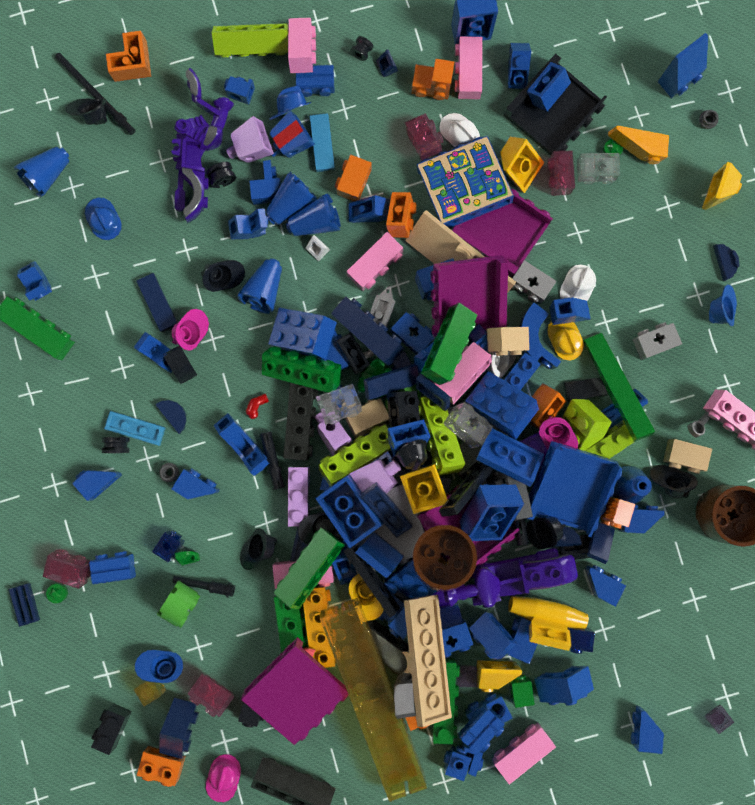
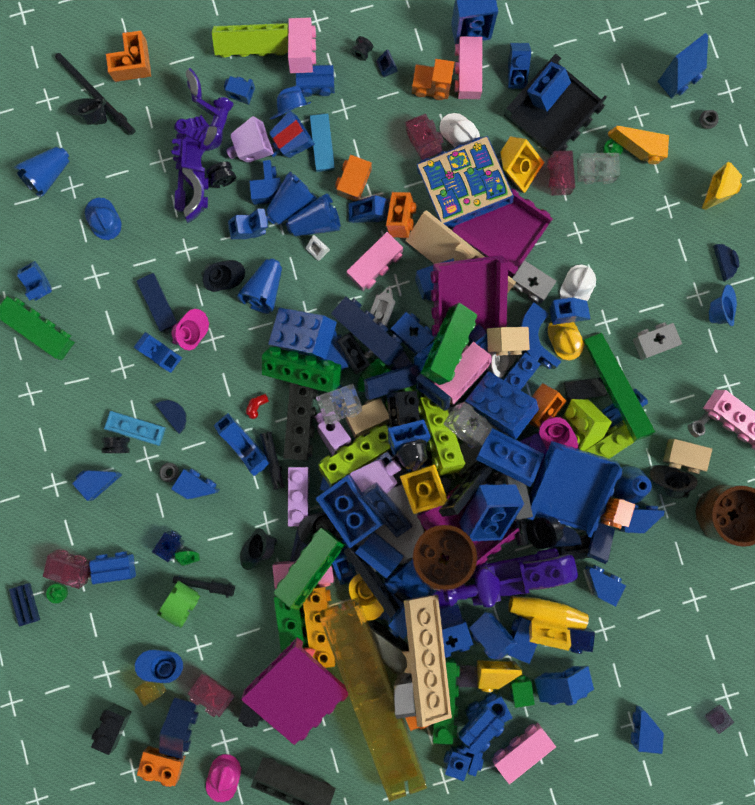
black slope [163,345,197,384] -> none

